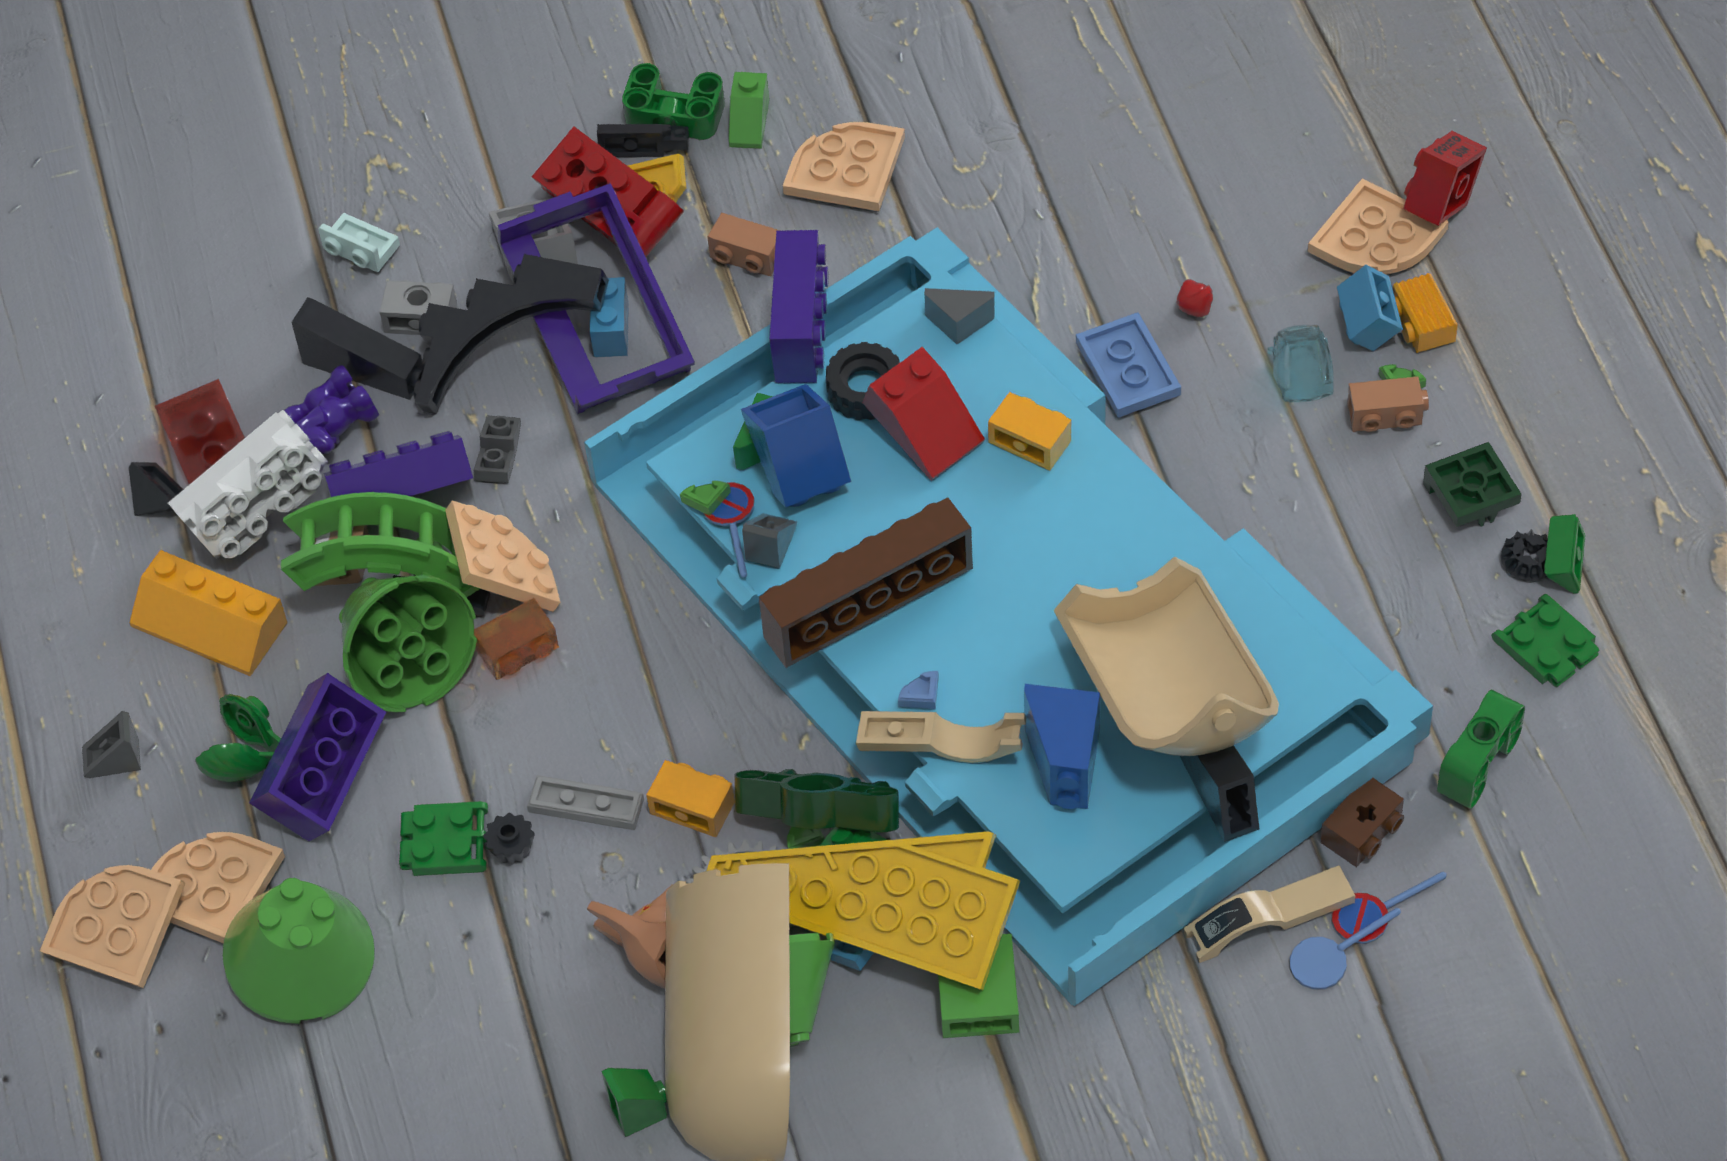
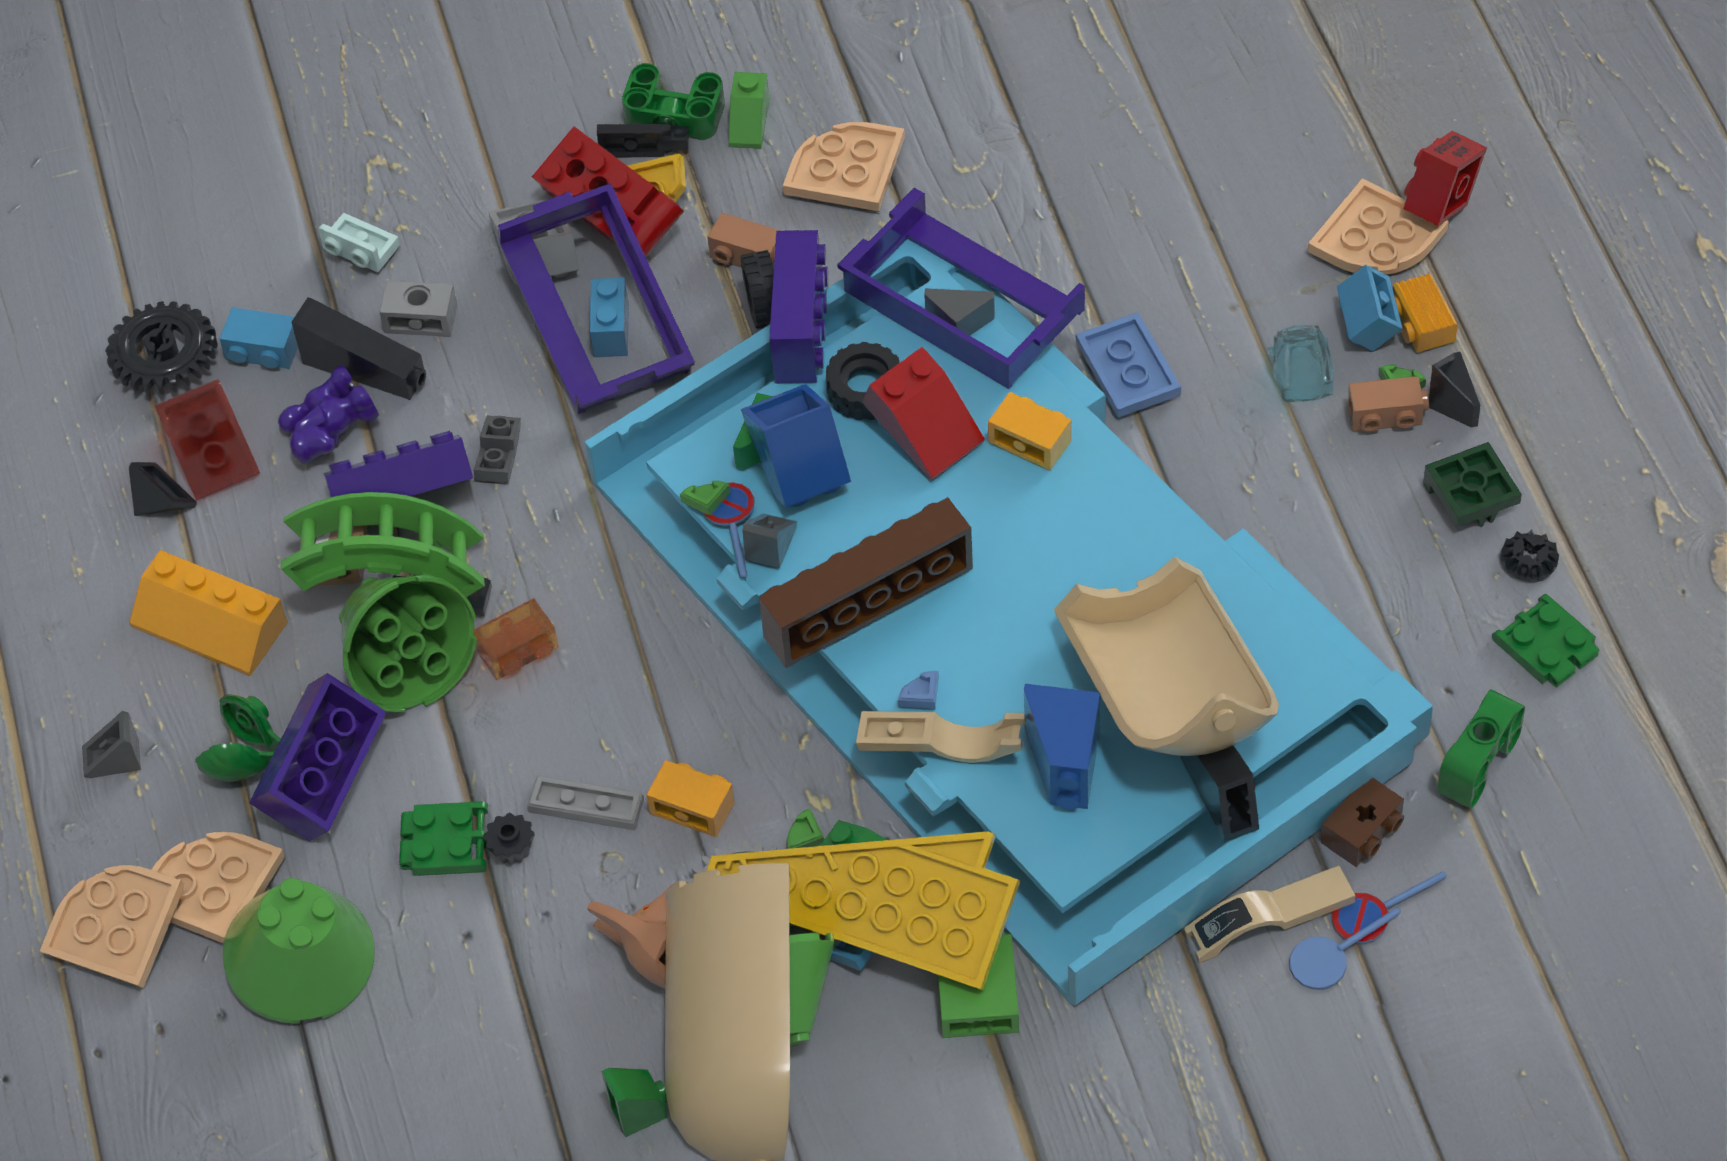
white brick [168,410,328,559] -> none
black arch [413,254,609,414] -> none
light nougat plate [445,500,561,612] -> none
dark green piece [734,769,899,832] -> none
red piece [1176,279,1213,317] -> none
green slope [1544,514,1586,594] -> none
none -> black gear [105,301,218,396]
none -> dark azure brick [219,307,298,369]
none -> black tyre [740,250,774,329]
none -> dark purple piece [837,187,1085,389]
none -> black slope [1428,351,1481,428]

